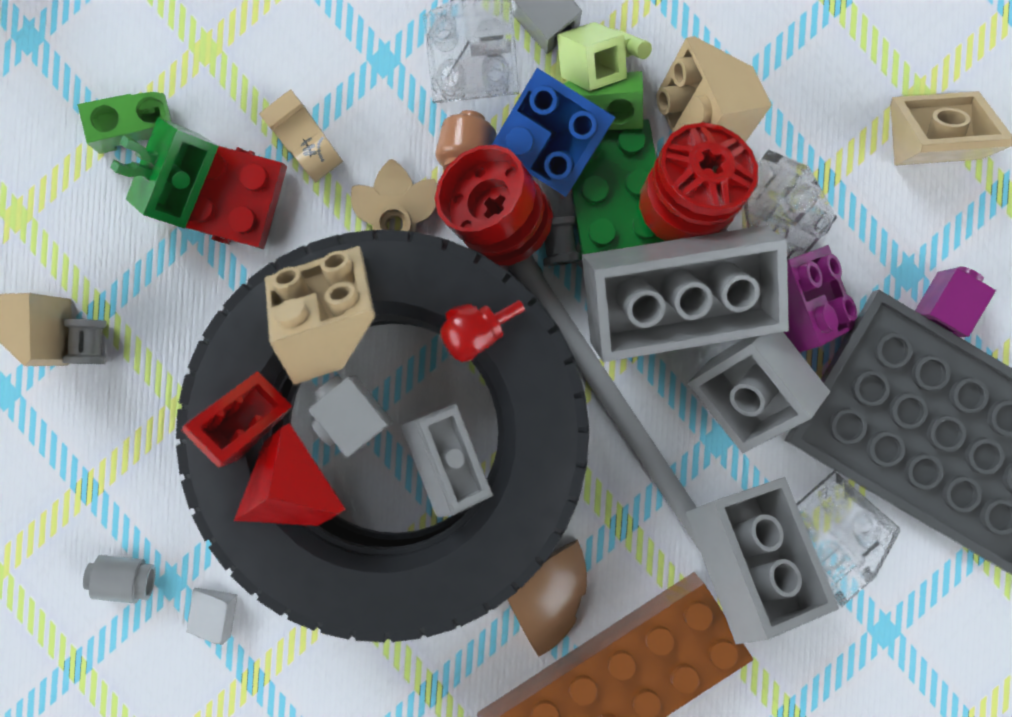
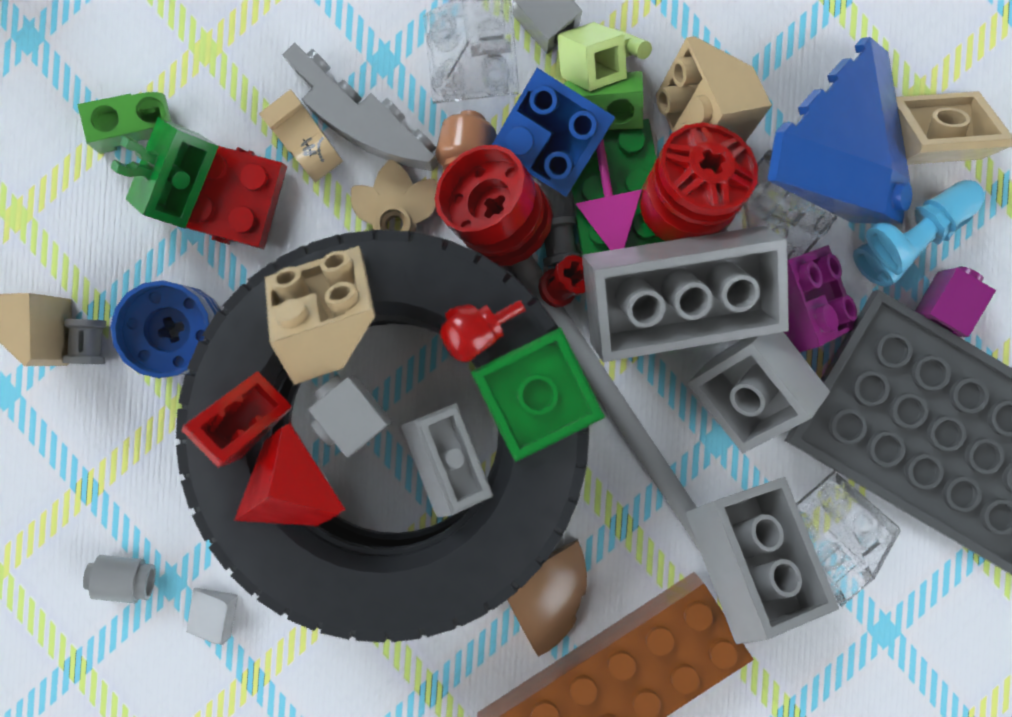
none -> blue wheel [110,280,221,378]
none -> light grey slope [282,42,438,171]
none -> green tile [471,327,606,462]
none -> red bush [538,255,585,308]
none -> dark pink piece [575,139,642,250]
none -> blue slope [767,37,912,224]
none -> medium azure piece [853,180,984,287]

